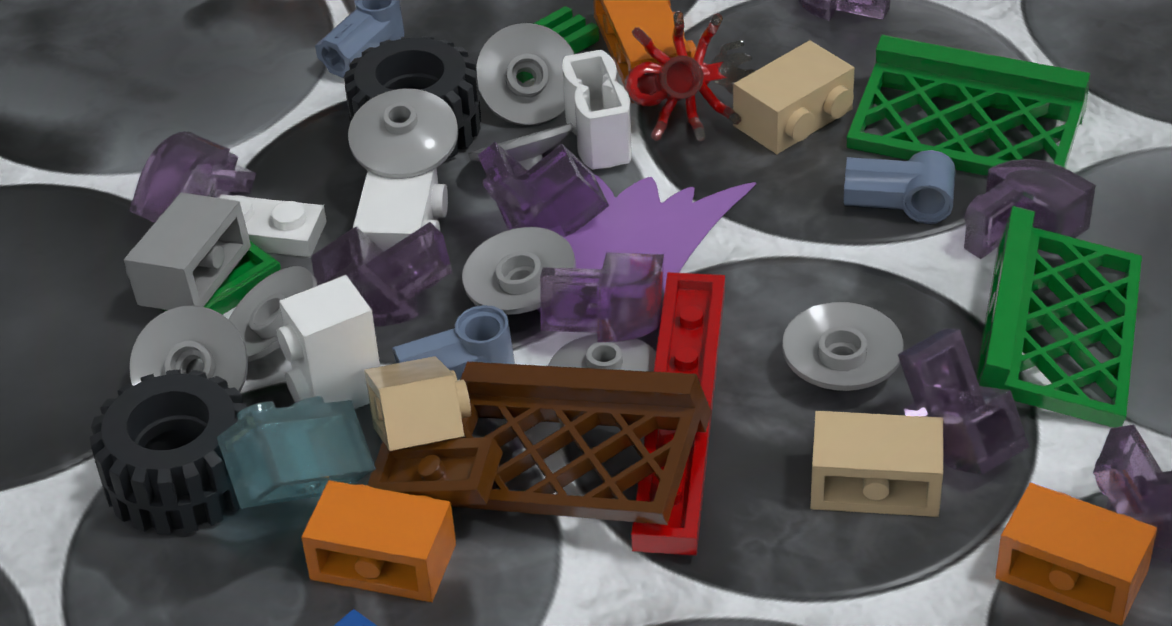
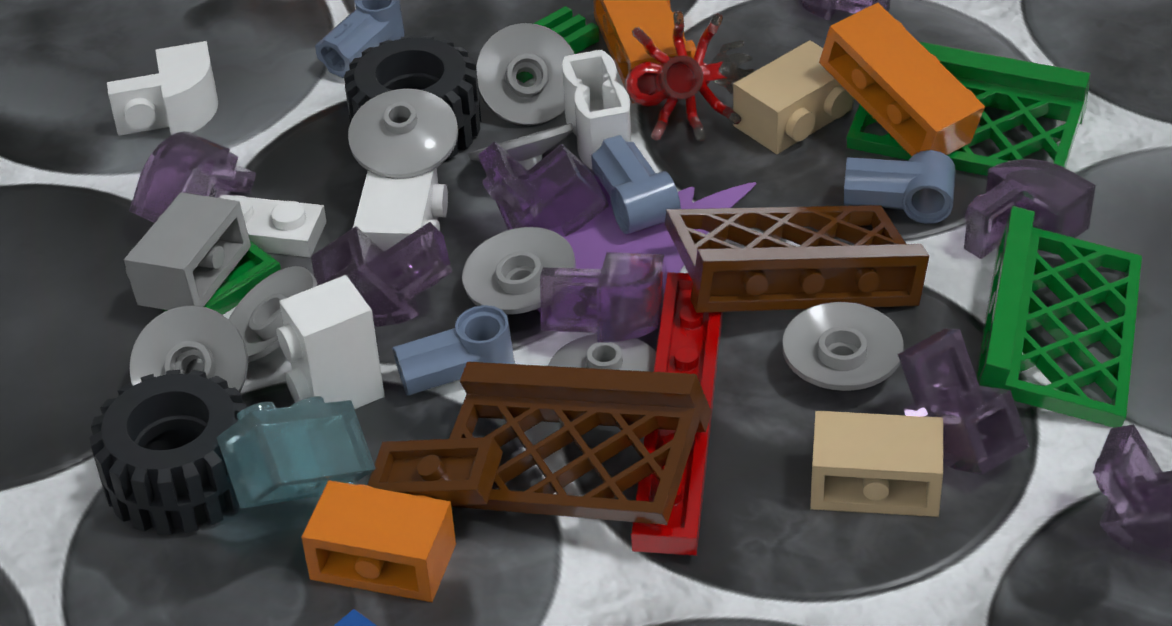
tan brick [364,356,471,451] -> none
orange brick [995,482,1157,626] -> none
none -> white brick [107,41,218,139]
none -> sand blue piece [591,135,681,234]
none -> reddish brown fence [665,205,930,313]
none -> orange brick [819,3,985,156]

